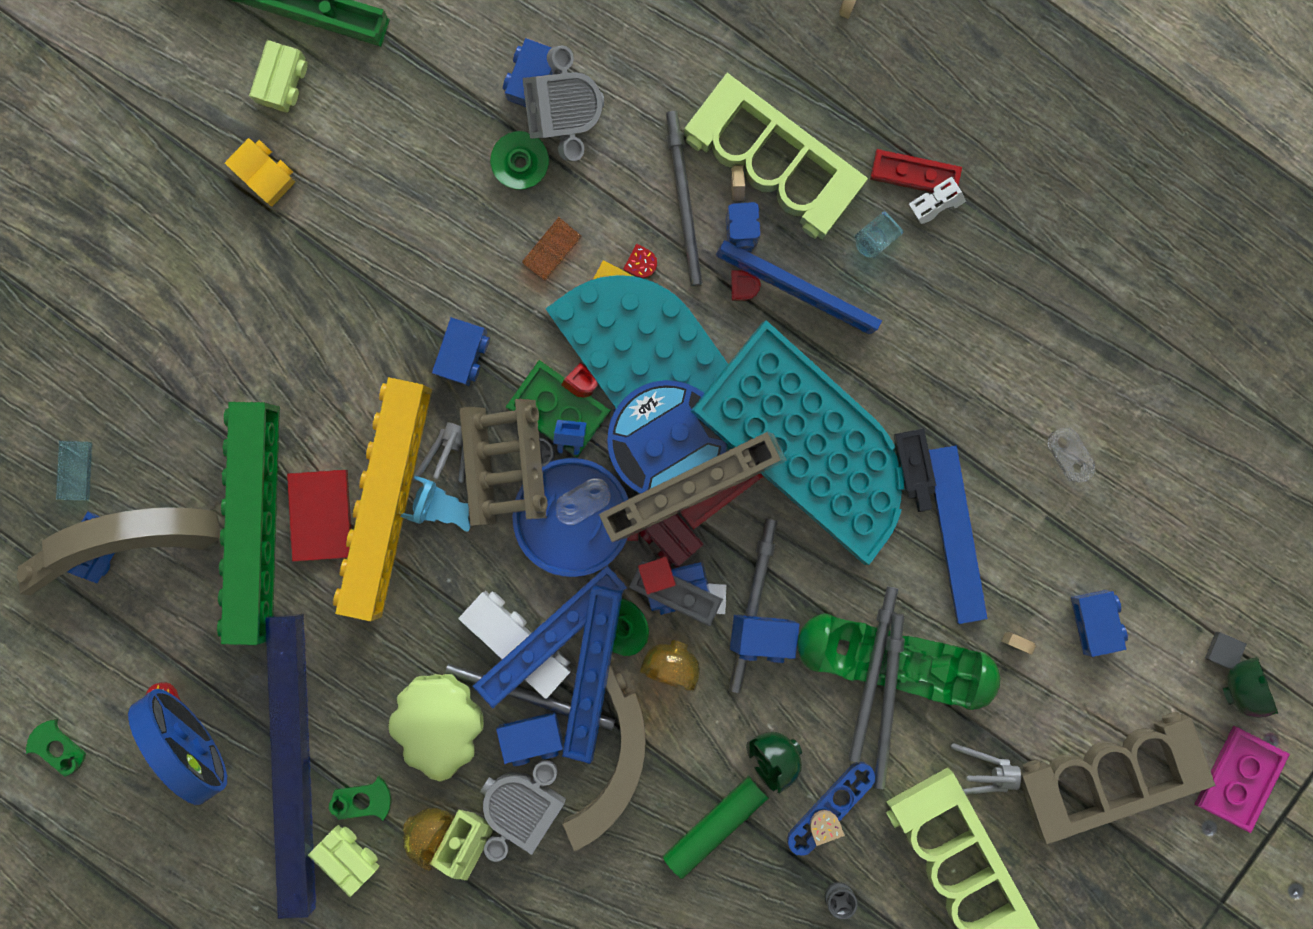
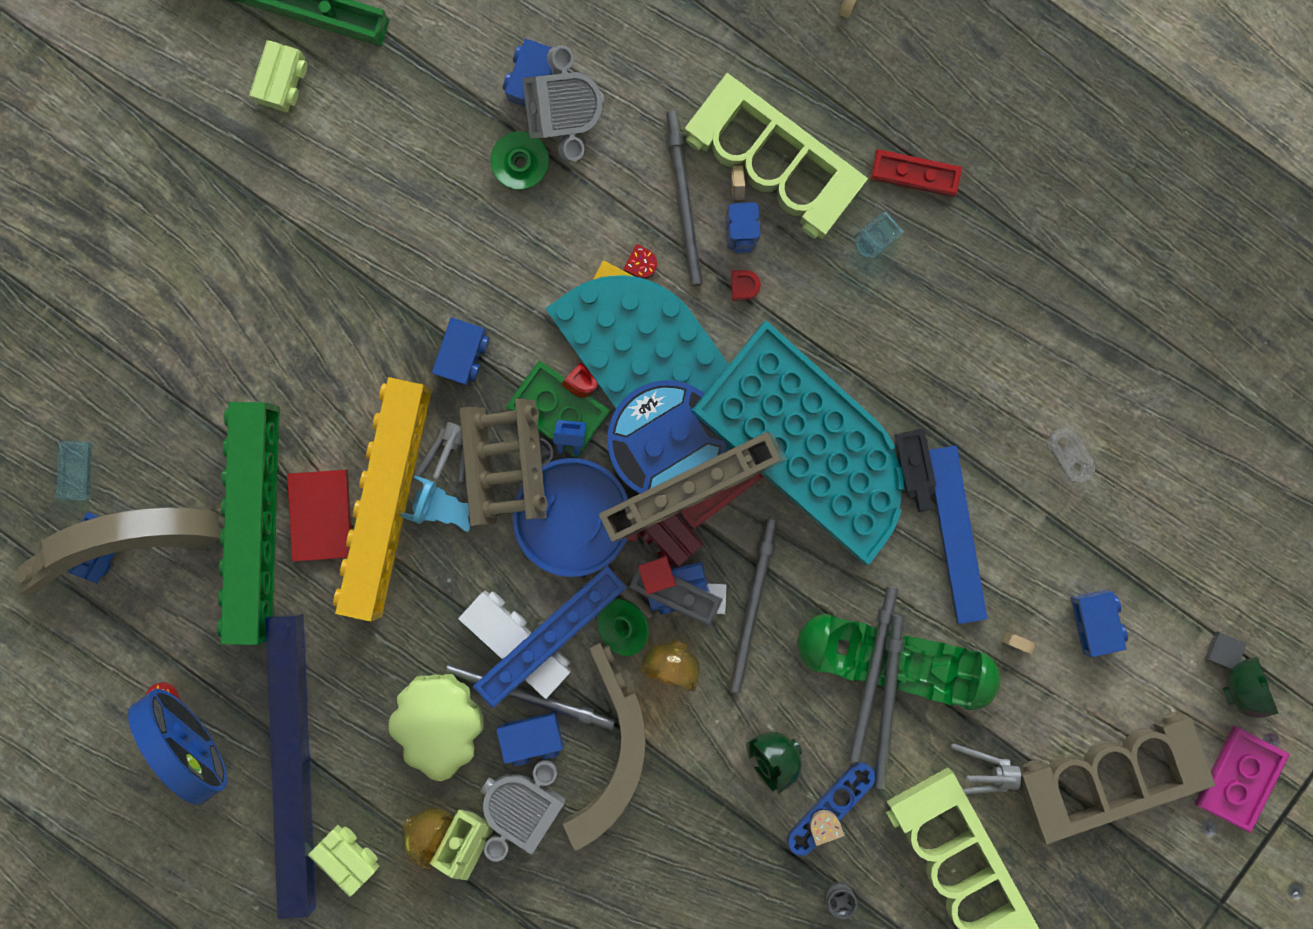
green piece [26,719,86,777] -> none
yellow brick [225,138,295,207] -> none
green piece [328,776,392,821] -> none
clear orange tile [522,217,582,281] -> none
clear plate [555,478,611,525] -> none
blue tile [562,585,623,764] -> none
green brick [663,775,769,879] -> none
blue tile [716,240,882,334] -> none
blue brick [730,615,800,663] -> none
white piece [909,177,966,224] -> none

